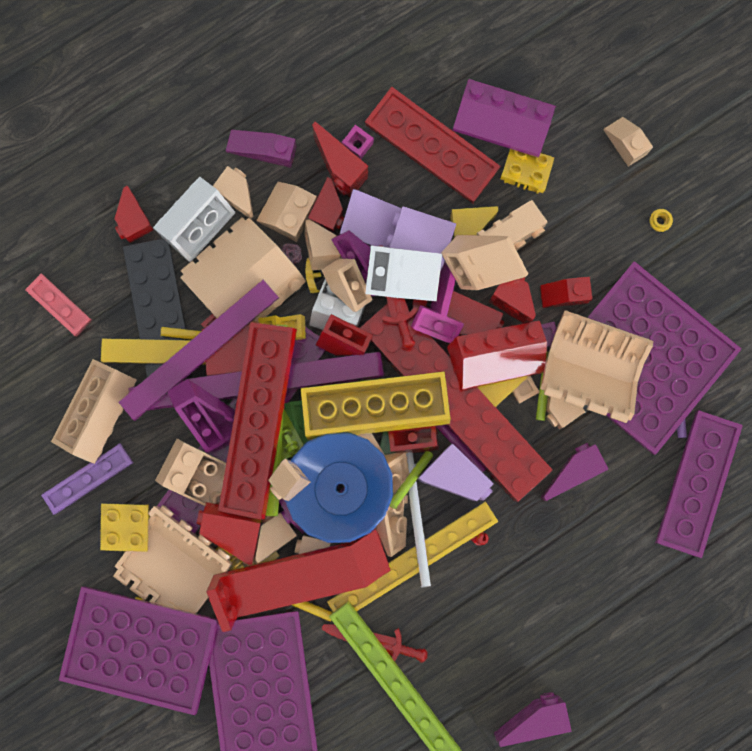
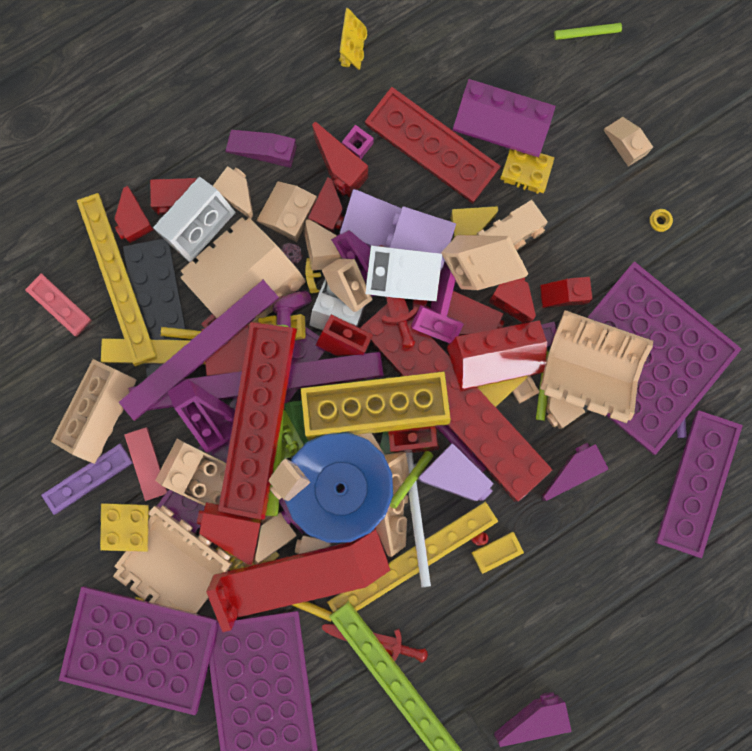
none -> yellow tile [77,193,157,366]
none -> coral tile [125,427,168,501]
none -> red slope [150,178,197,215]
none -> magenta arm [273,291,312,327]
none -> yellow hinge [339,8,367,70]
none -> yellow tile [471,532,524,574]
none -> lime bar [554,23,622,40]

